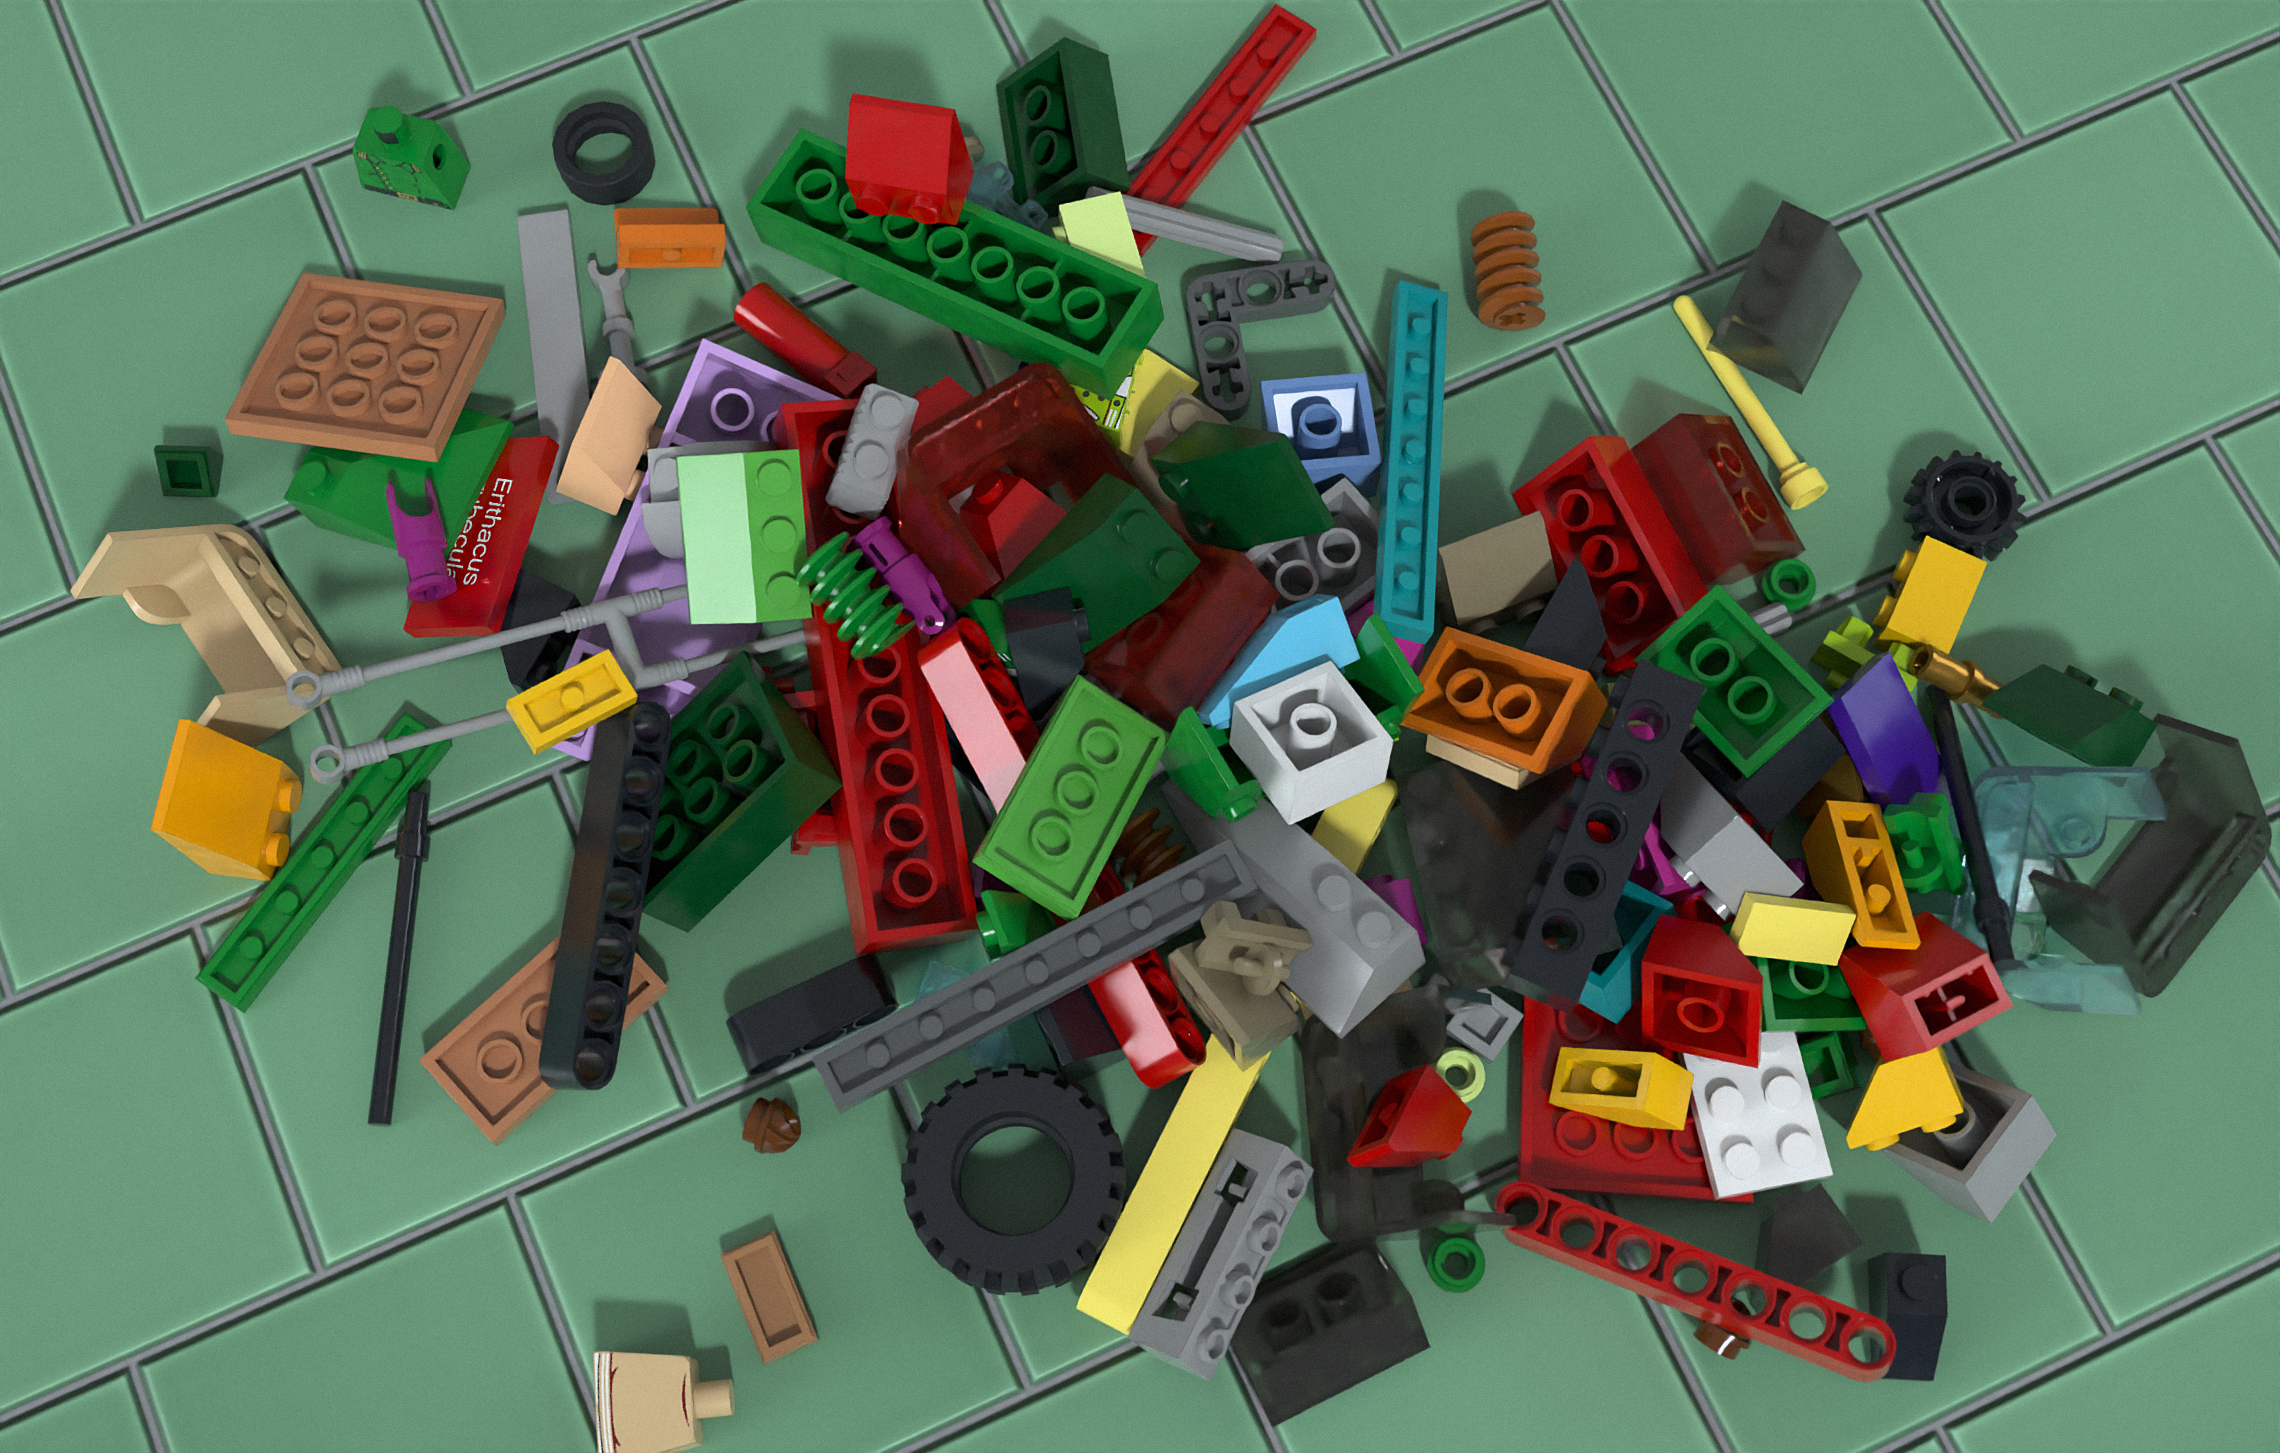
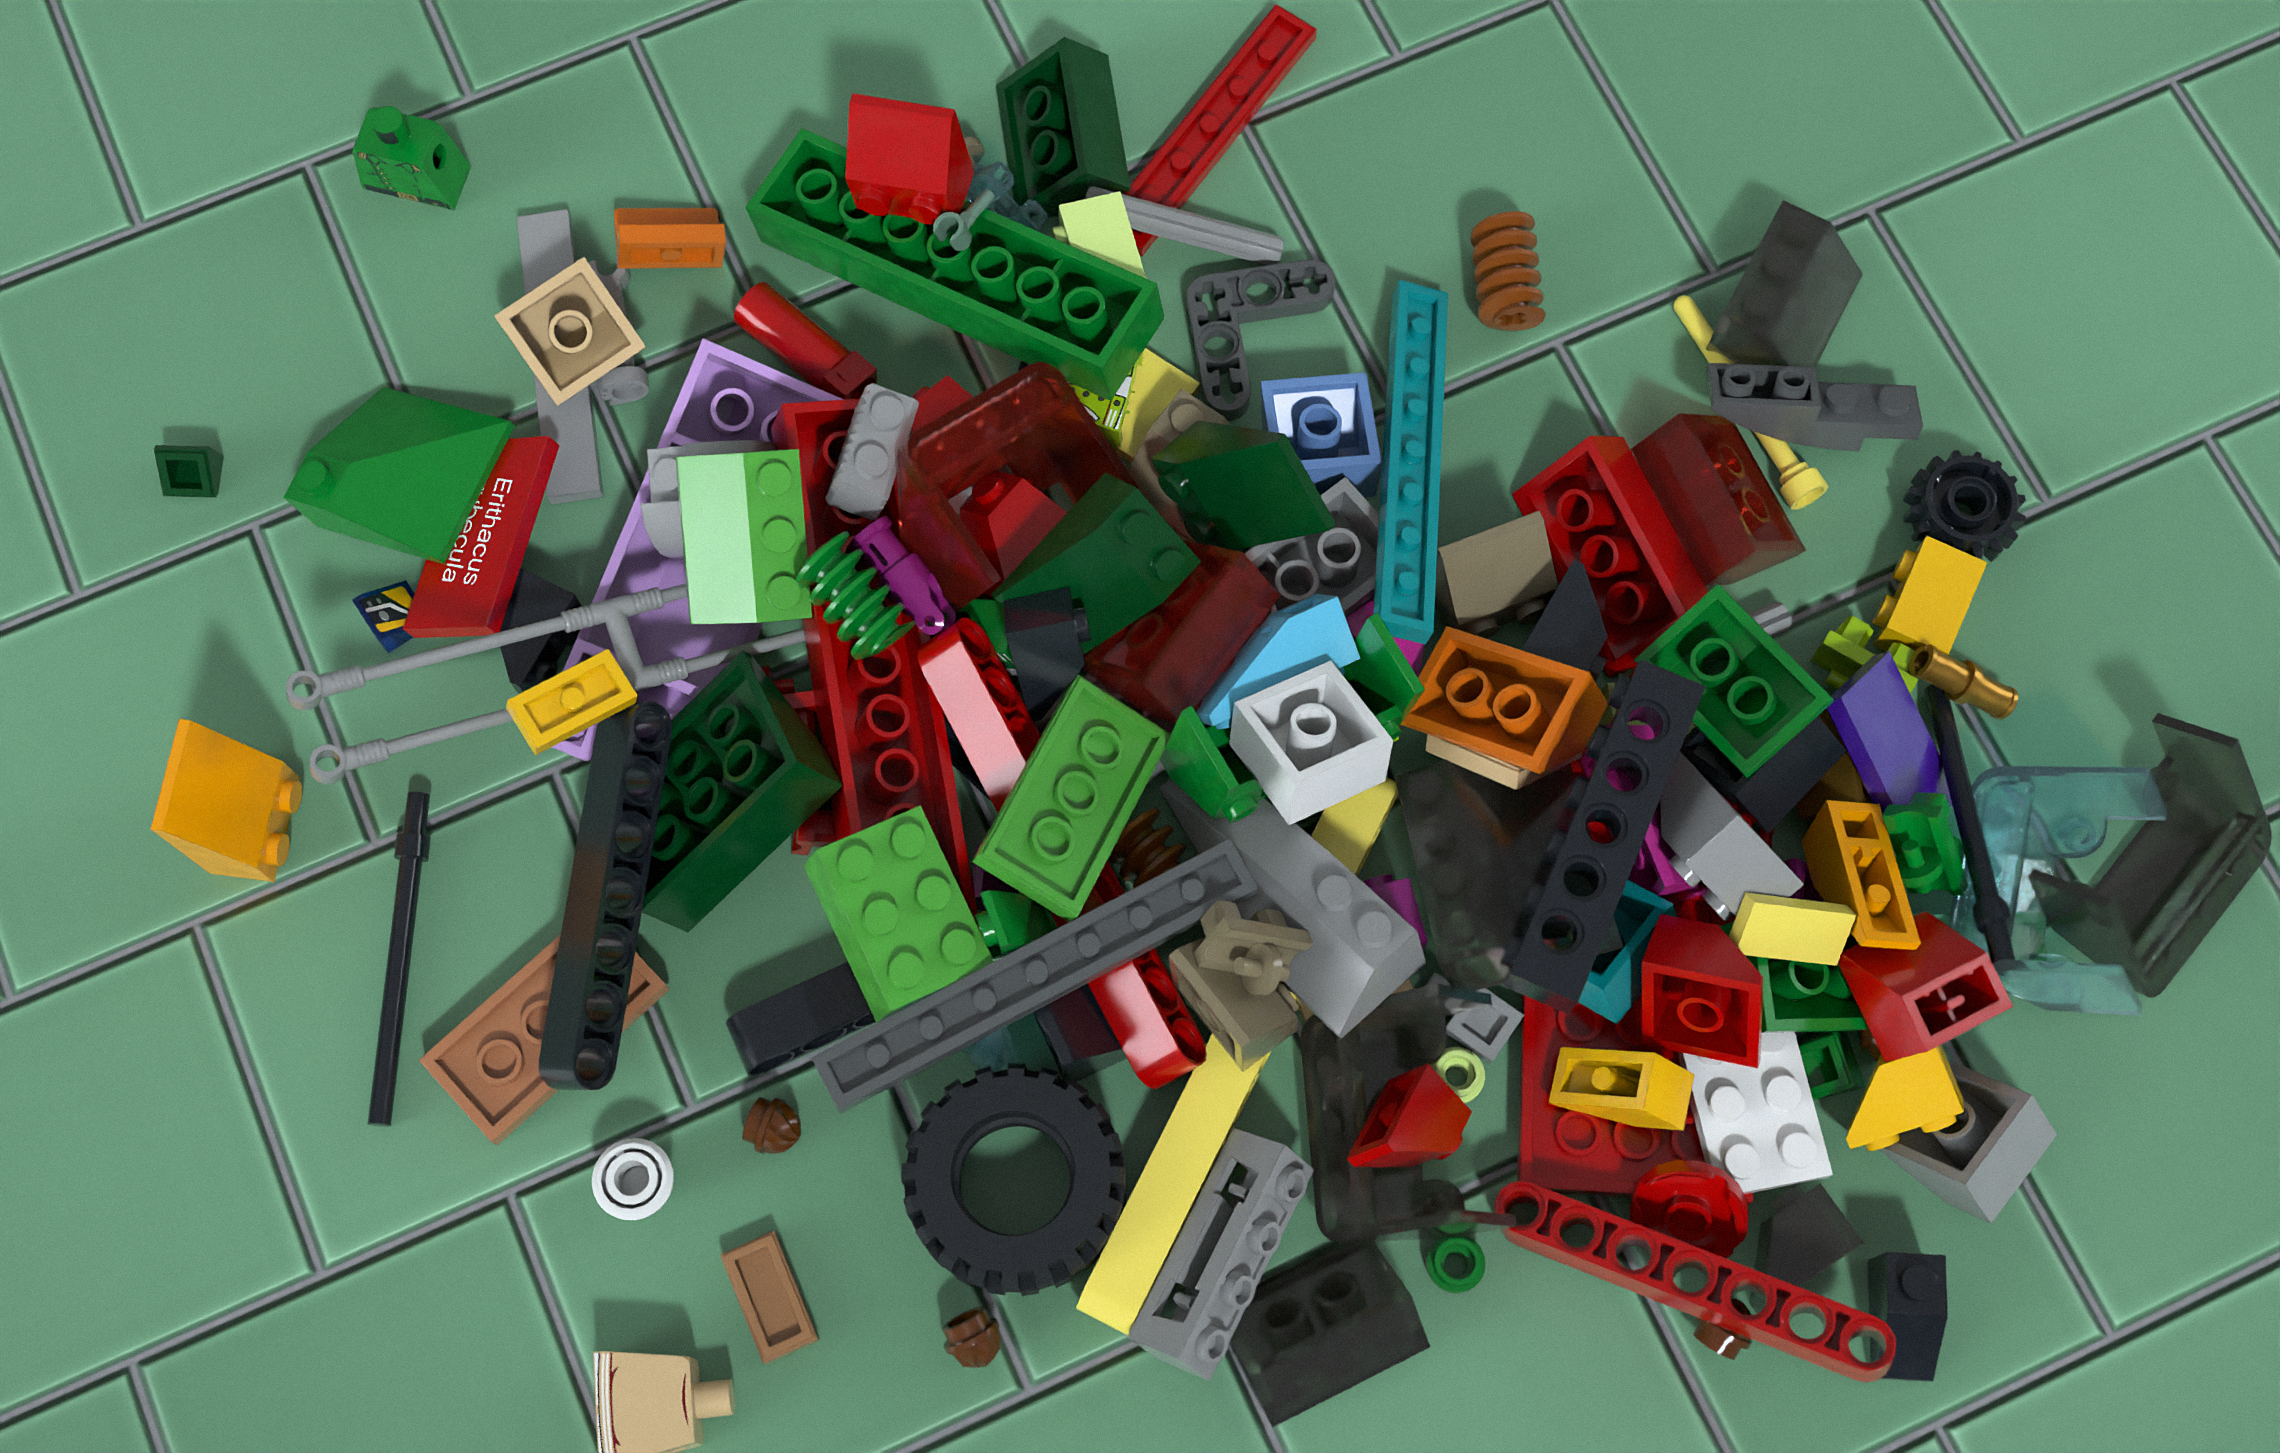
tan windscreen [70,524,342,748] -> none
green tile [195,711,453,1013] -> none
nougat plate [225,273,506,463] -> none
magenta piece [386,477,457,602] -> none
black tyre [552,101,656,206] -> none
light nougat slope [556,356,664,516] -> none
green plate [1761,559,1816,612] -> none
dark green slope [1982,664,2158,782] -> none
none -> slope [352,580,415,653]
none -> tan slope [494,257,646,406]
none -> white brick [592,1138,674,1220]
none -> bright green brick [803,806,994,1023]
none -> sand green hand [933,189,995,251]
none -> reddish brown plate [942,1306,1000,1368]
none -> red tile [1630,1160,1749,1259]
none -> dark grey slope [1707,363,1923,452]

